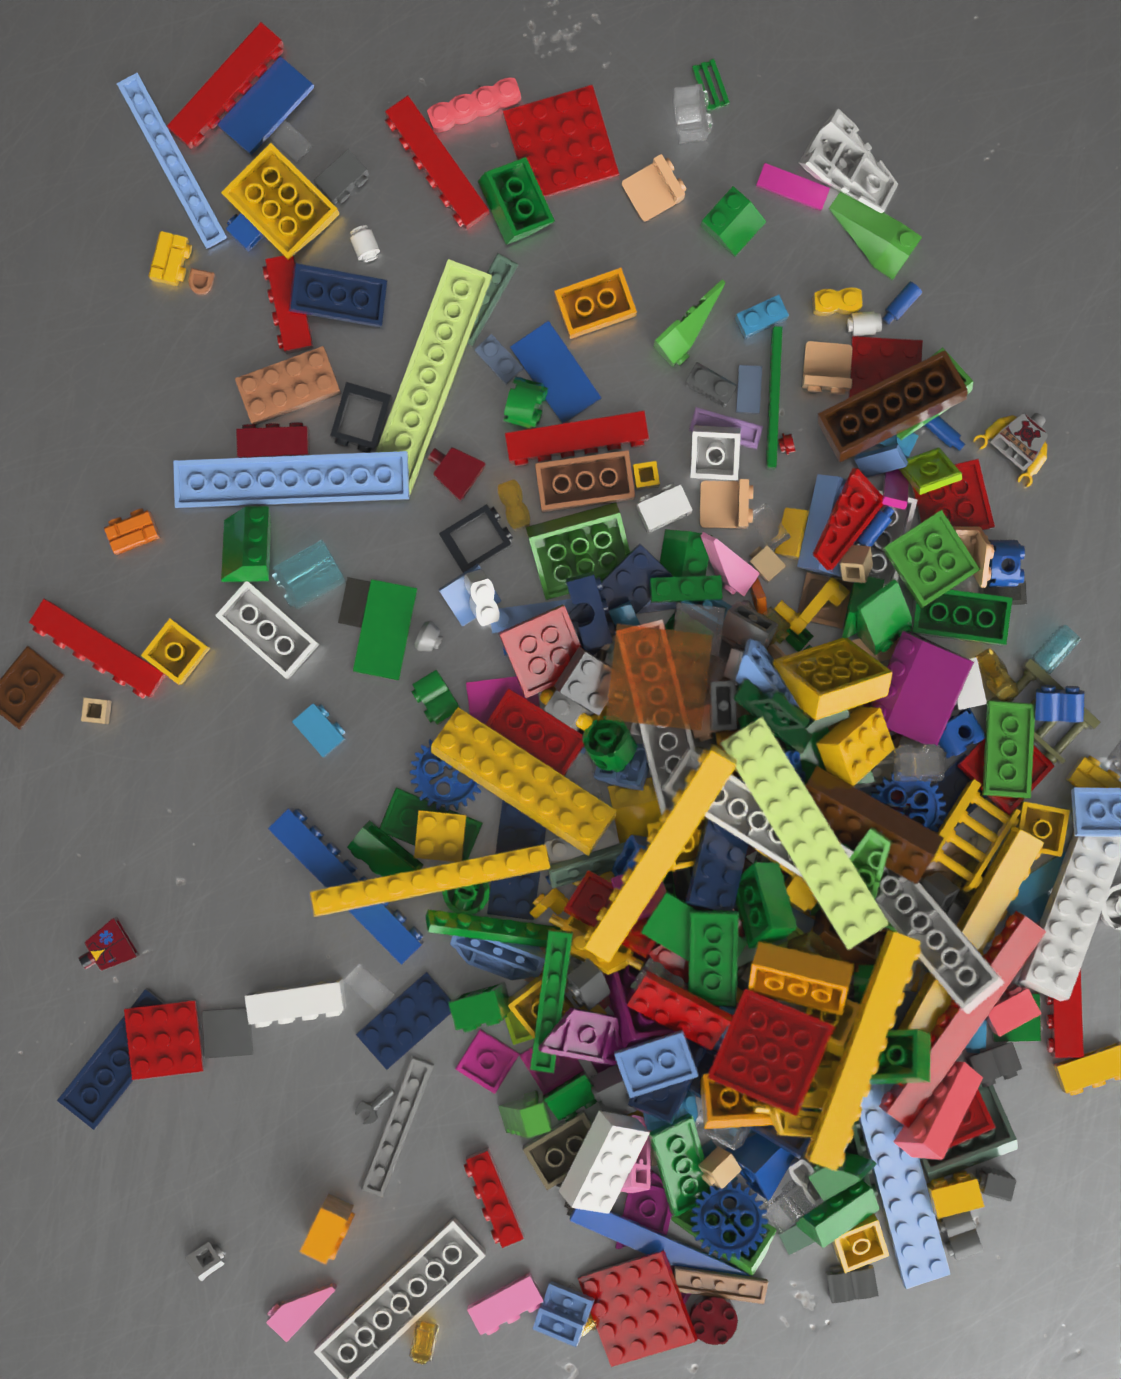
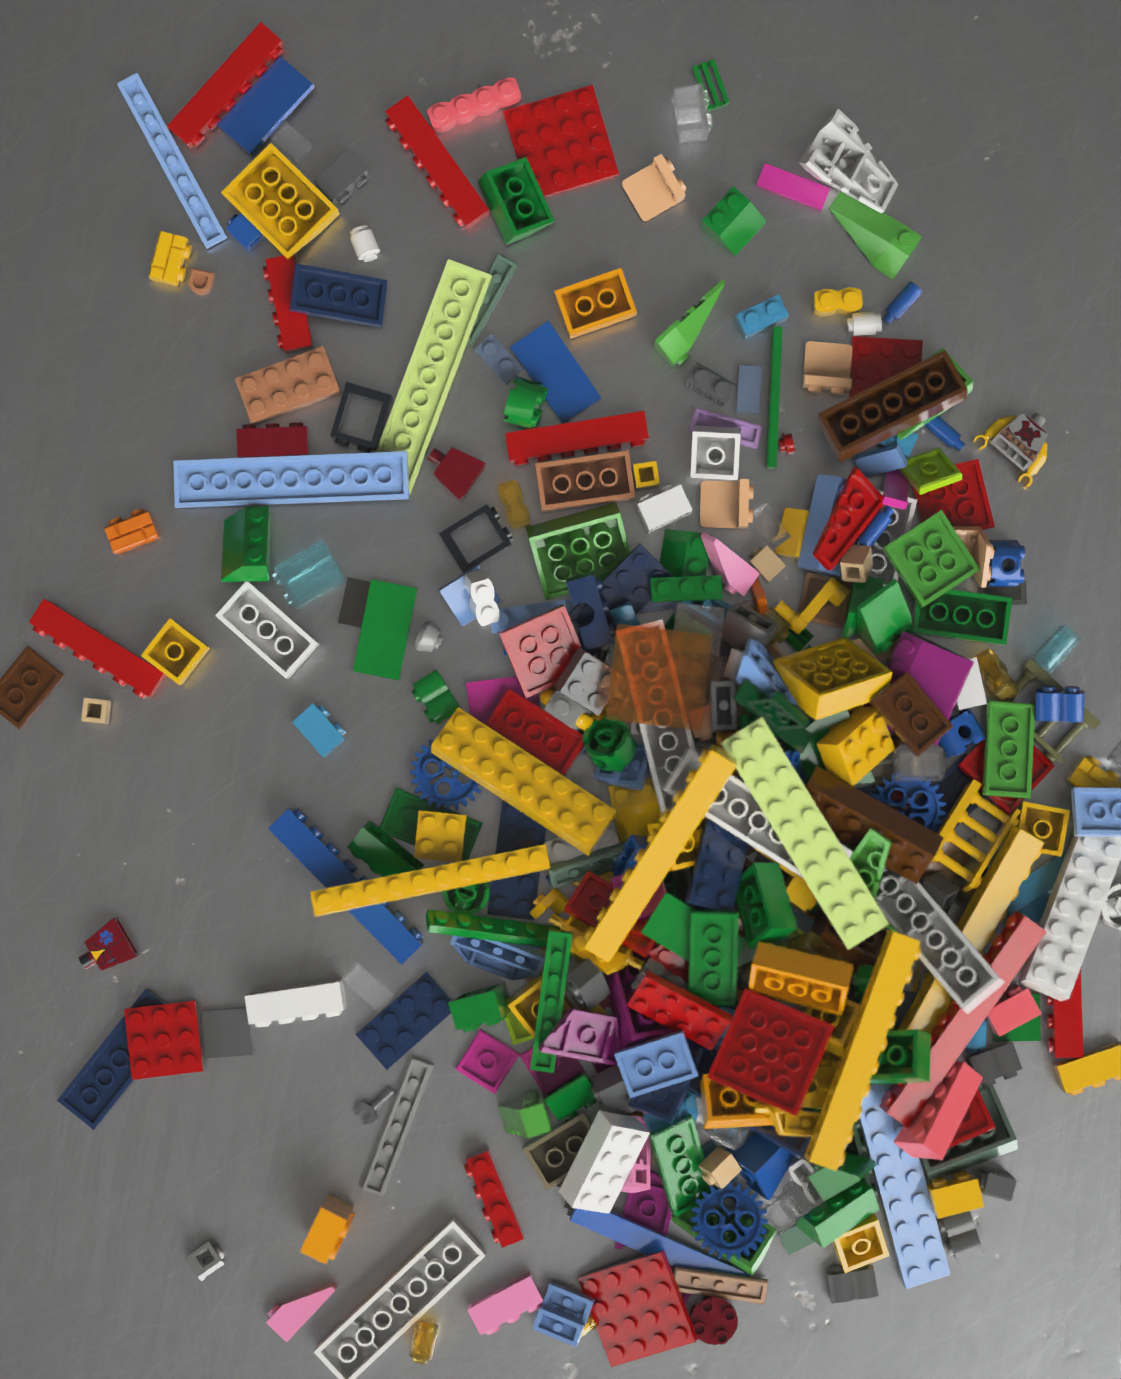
none -> reddish brown tile [870,671,954,758]

